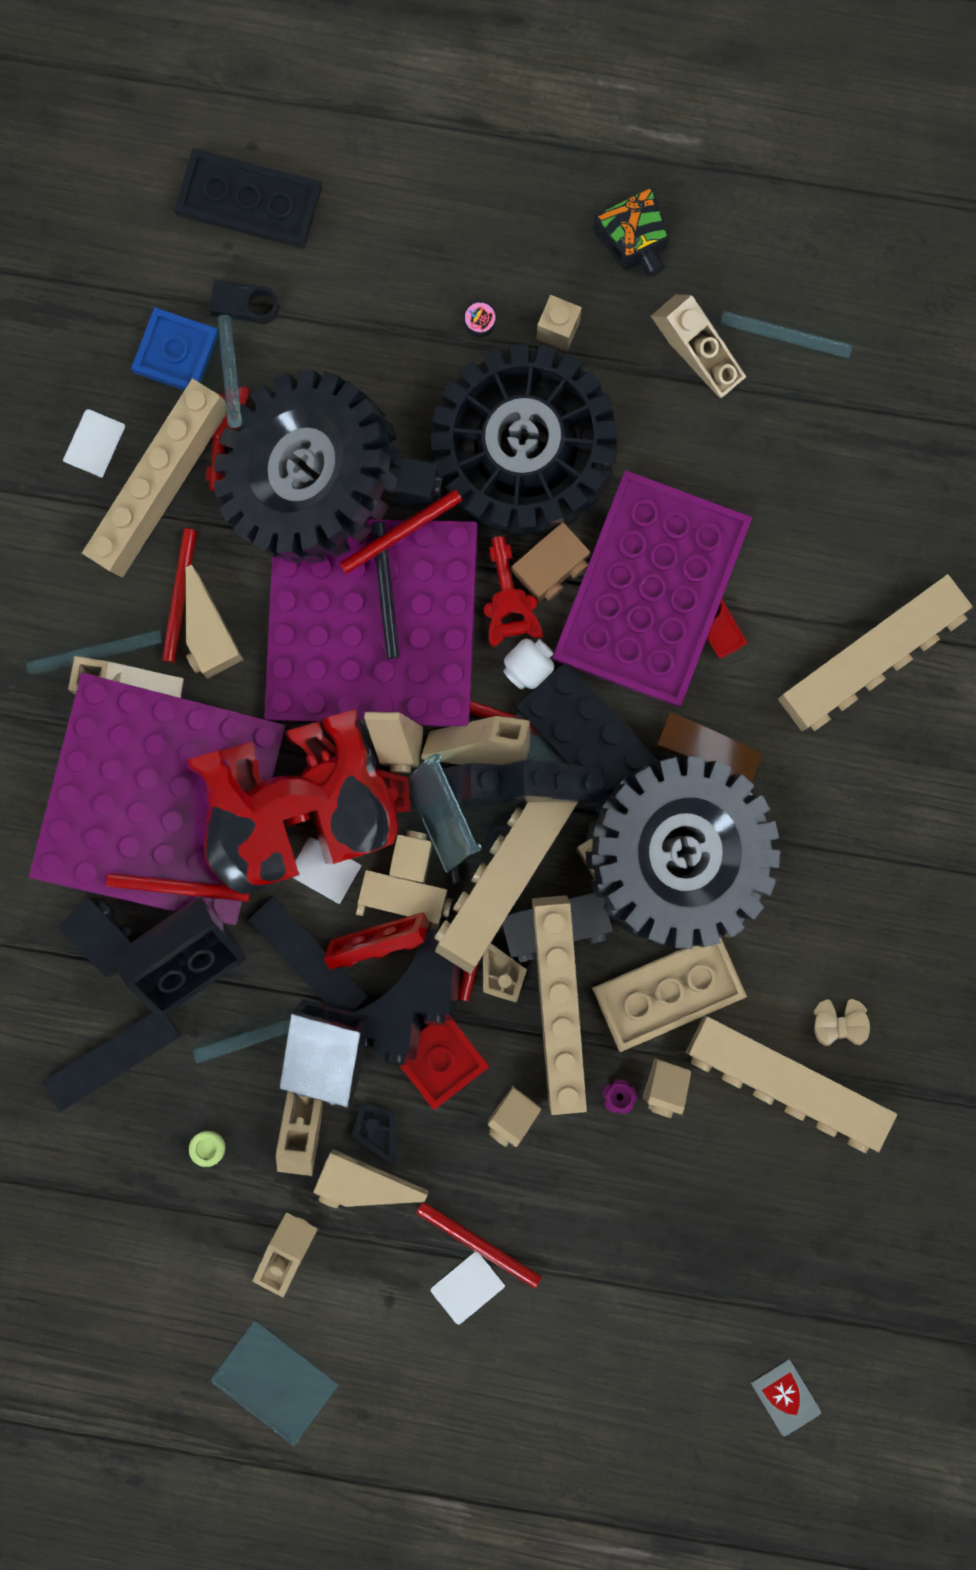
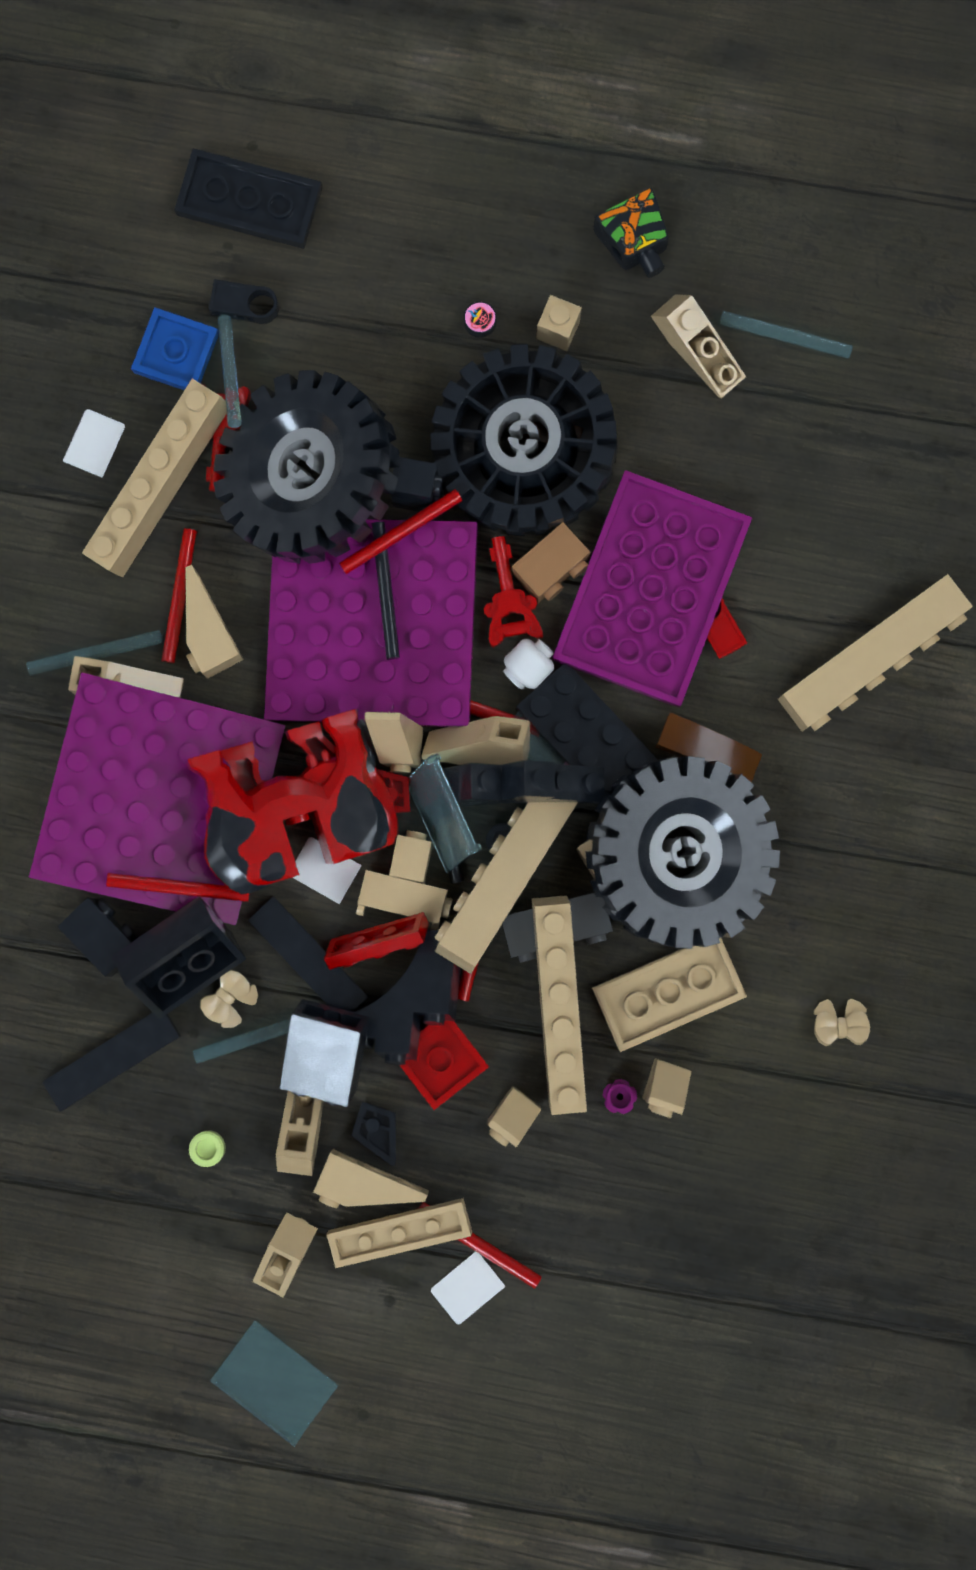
tan piece [483,943,527,1003] -> none
tan brick [685,1016,897,1153] -> none
light grey sticker [751,1359,821,1436] -> none
none -> tan piece [200,970,258,1028]
none -> tan plate [326,1198,472,1268]

